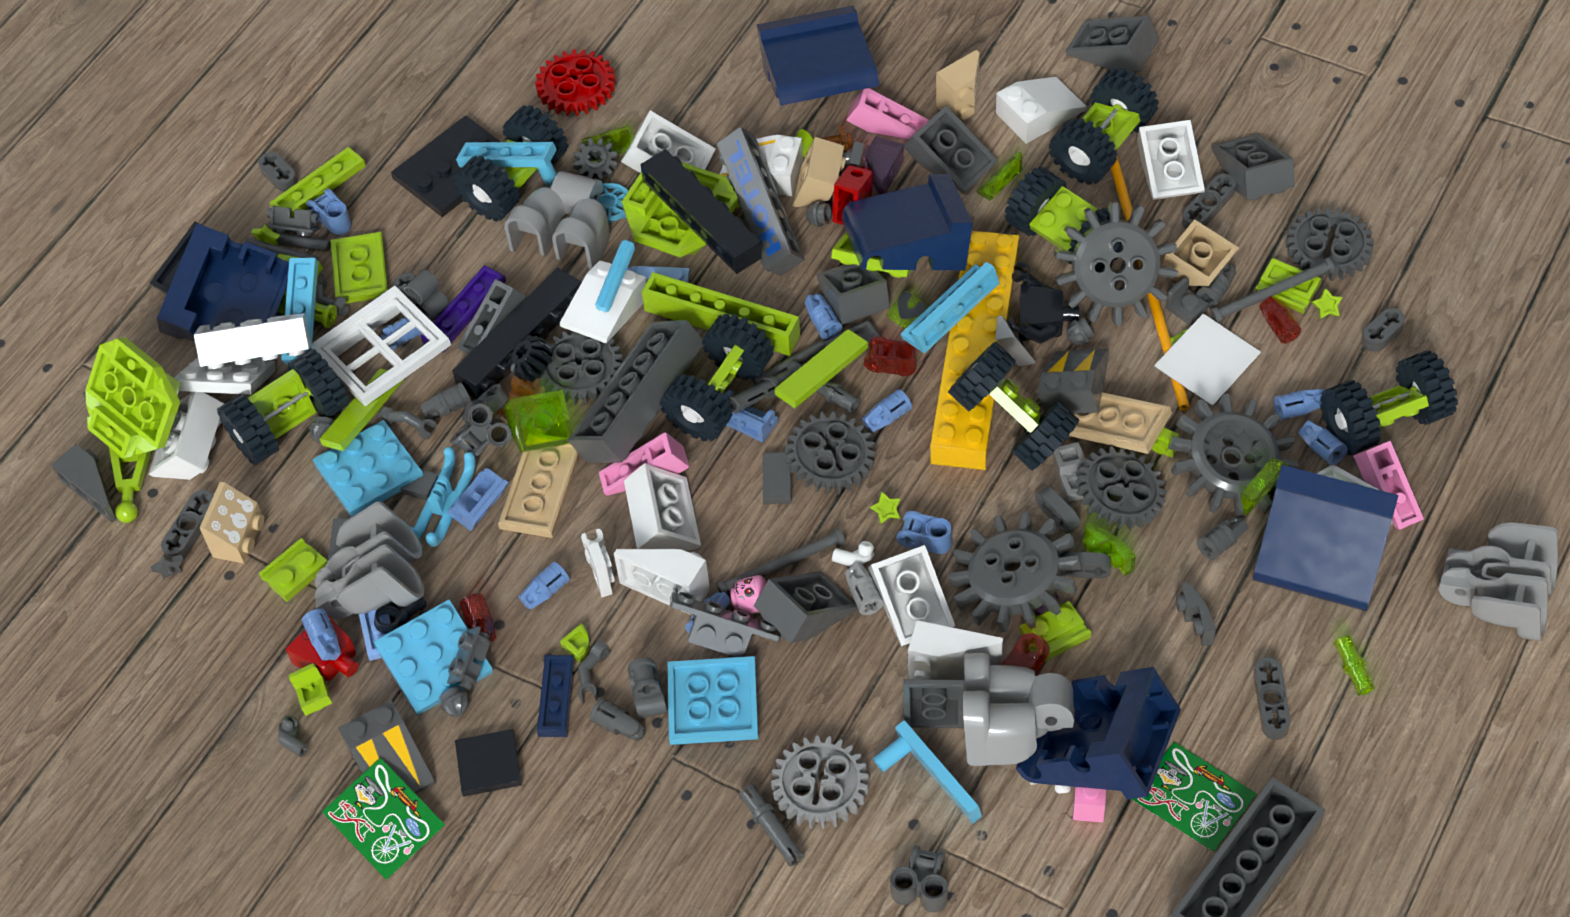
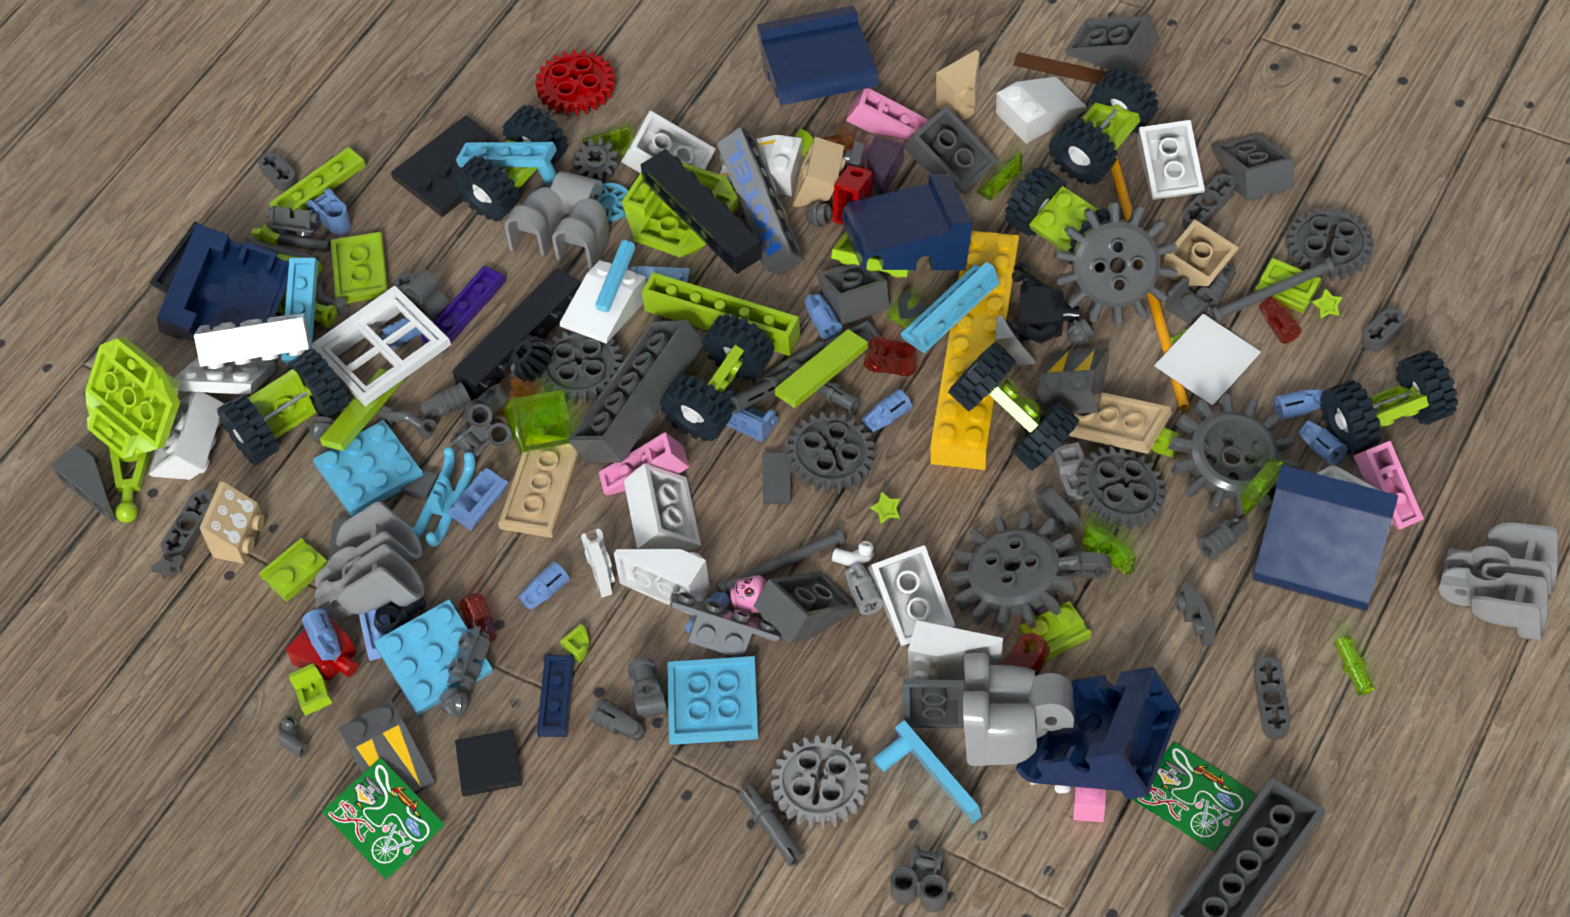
dark grey slope [457,279,527,354] -> none
dark grey arm [578,640,611,704] -> none
medium blue piece [896,511,953,554] -> none
none -> reddish brown sticker [1013,52,1107,84]

